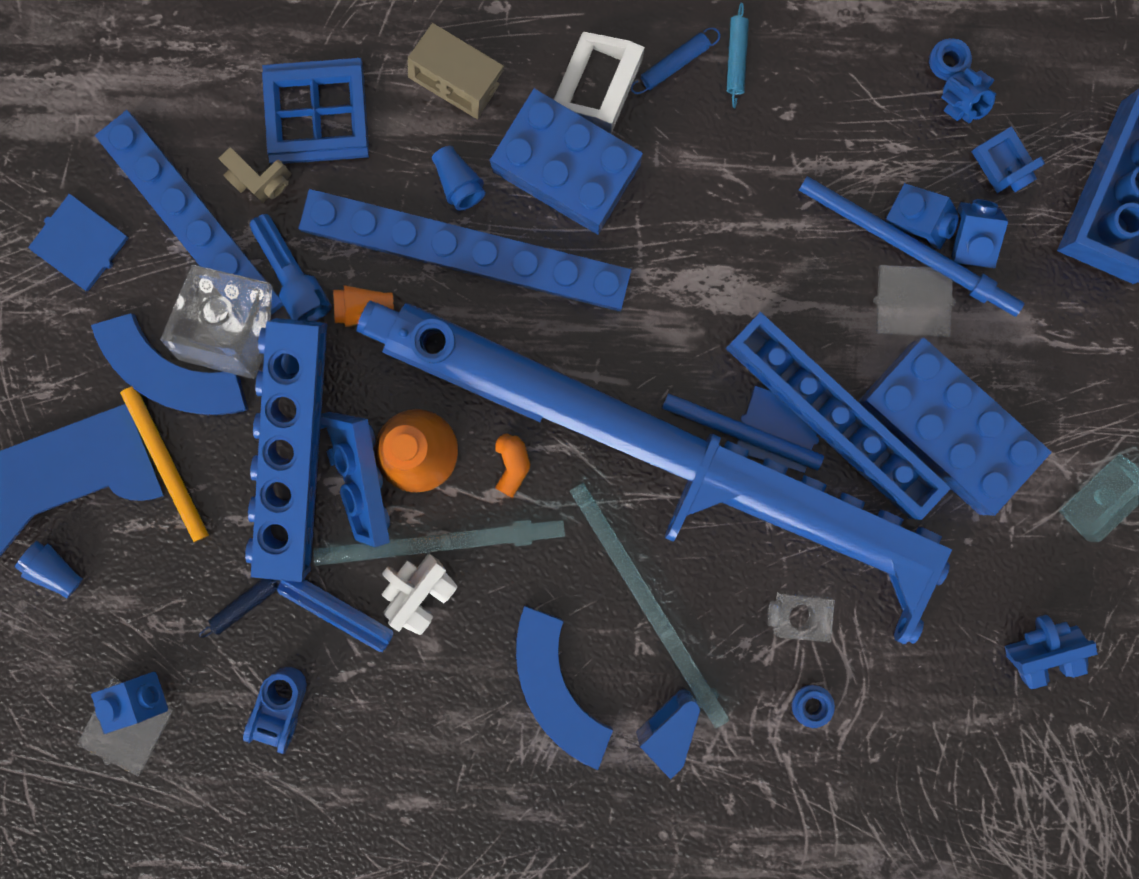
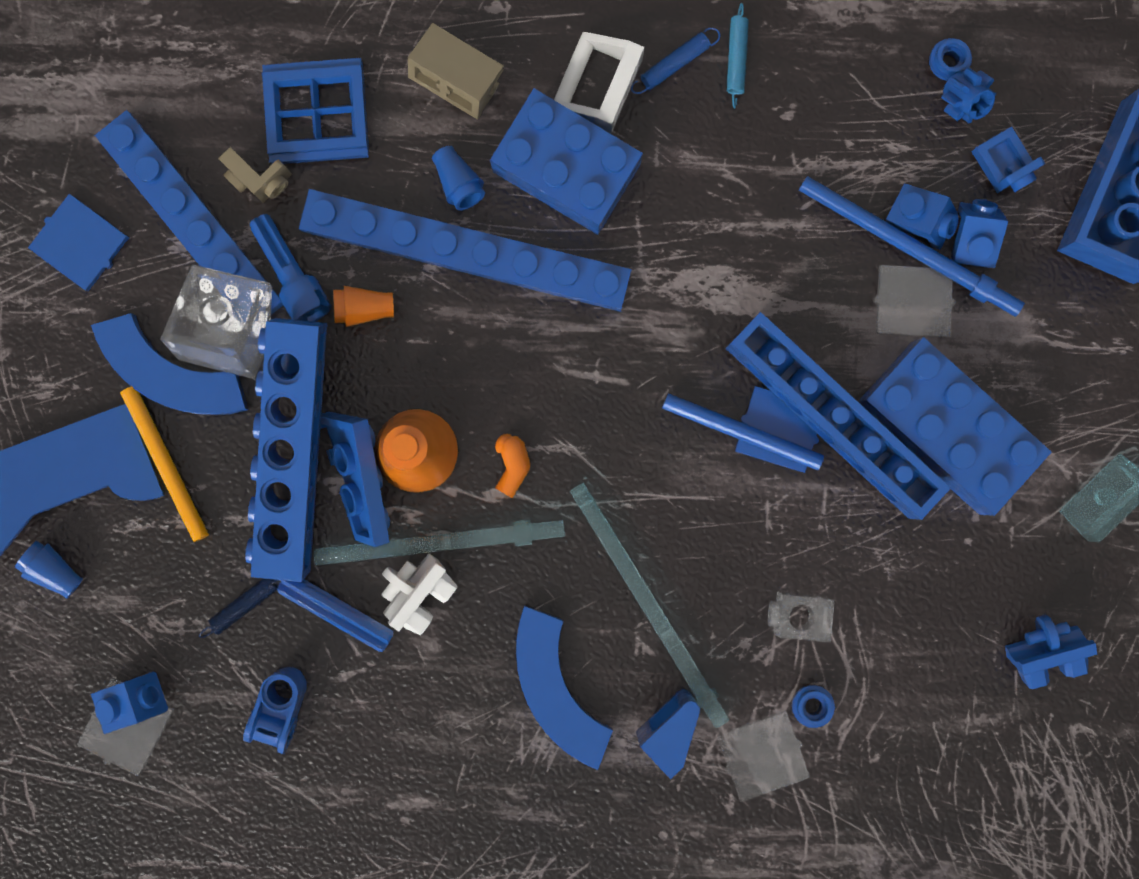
blue piece [356,300,952,644] -> none
none -> clear piece [717,711,810,802]

